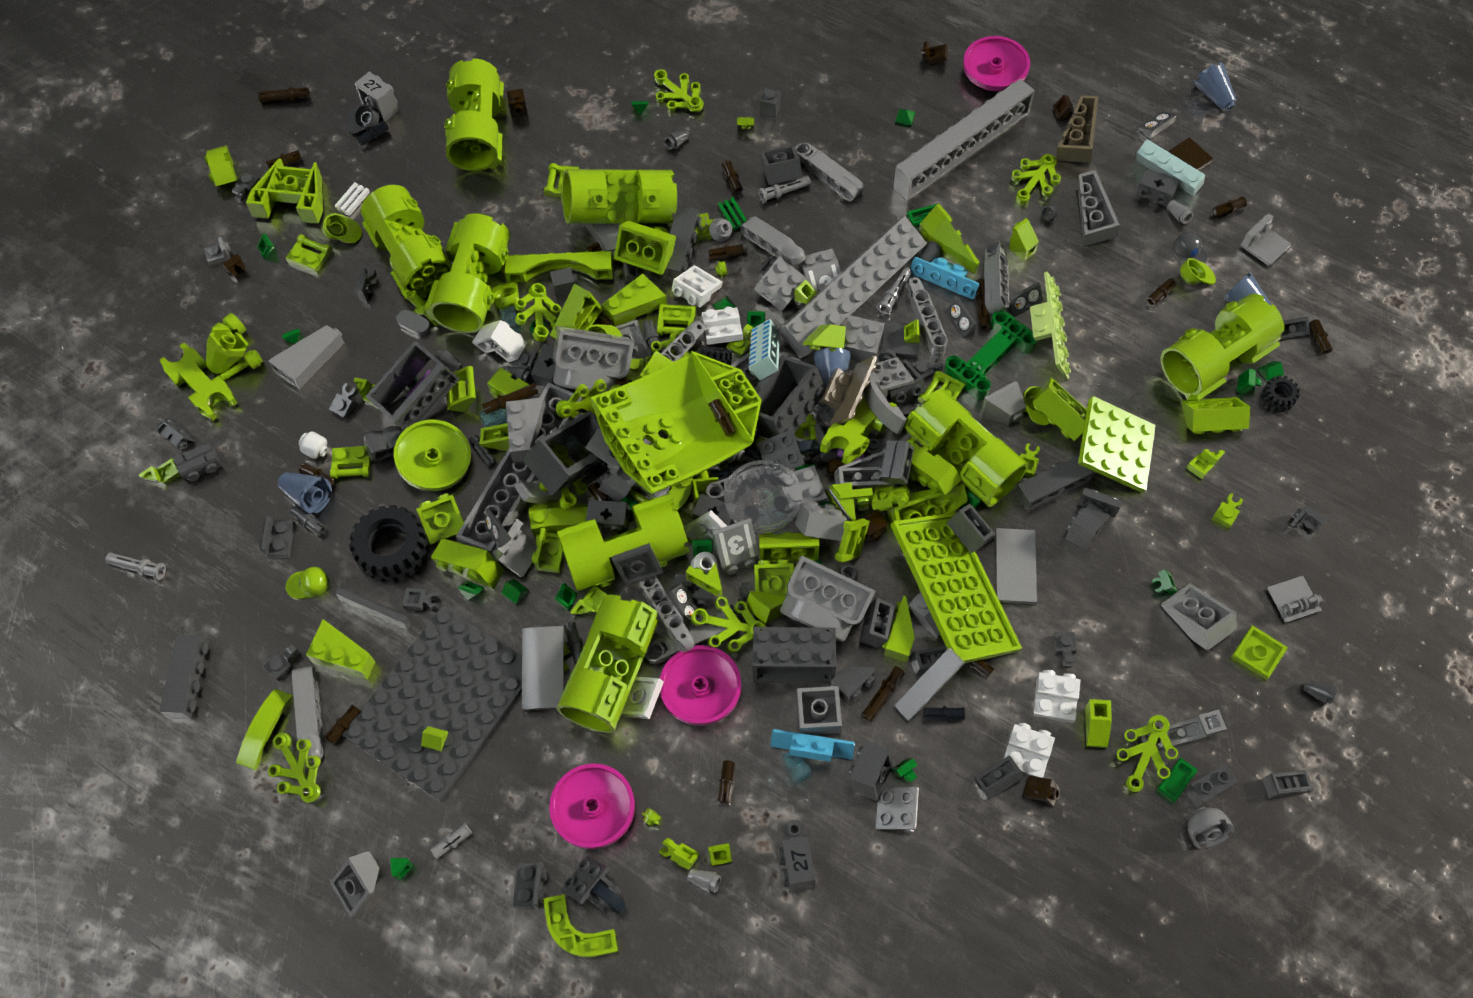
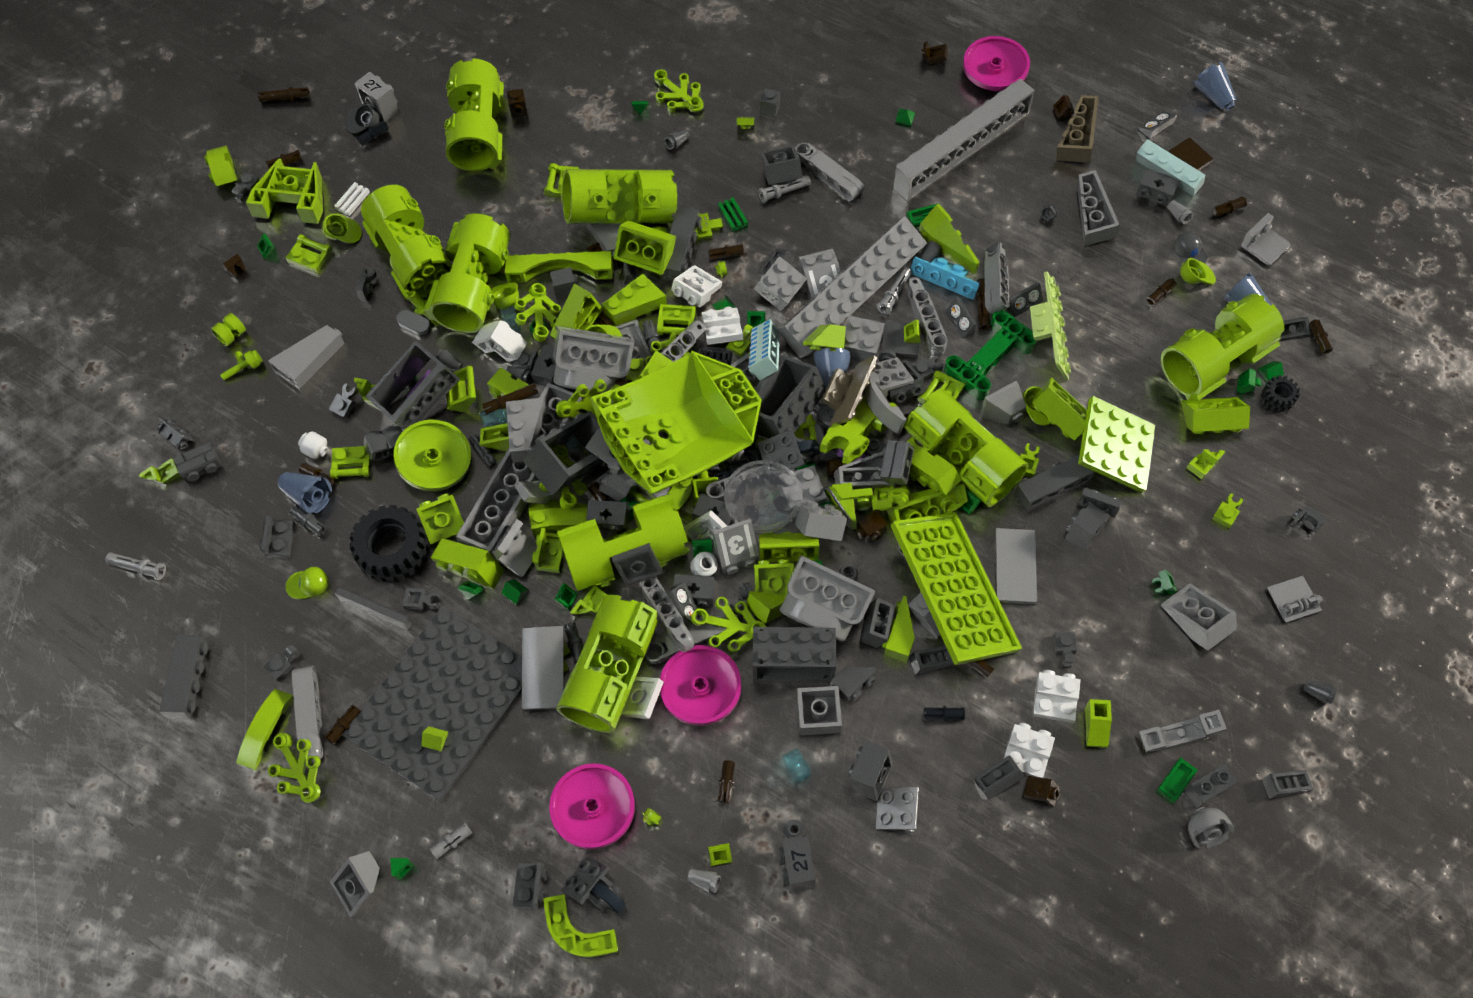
lime piece [159,342,237,421] -> none
light grey bracket [204,237,231,266] -> none
lime cone [206,327,248,374] -> none
green slope [282,328,300,344] -> none
lime wedge [306,619,375,680] -> none
dark grey slope [485,508,511,548] -> none
lime plate [659,838,700,870] -> none
lime slope [686,563,722,598] -> none
dark brown axle [708,399,735,436] -> none
light grey cone [709,218,732,242] -> none
dark brown pin [721,160,743,194] -> none
light grey piece [740,216,805,266] -> none
medium azure bracket [770,729,855,762] -> none
lime slope [794,280,817,304] -> none
lime plate [834,518,870,562] -> none
dark brown pin [861,666,905,722] -> none
green tile [891,758,917,782] -> none
light grey tile [894,648,965,721] -> none
dark grey slope [947,504,996,553] -> none
lime slope [1008,218,1039,261] -> none
lime plant [1011,154,1061,205] -> none
lime plant [1116,715,1178,792] -> none
lime tile [1230,625,1288,681] -> none

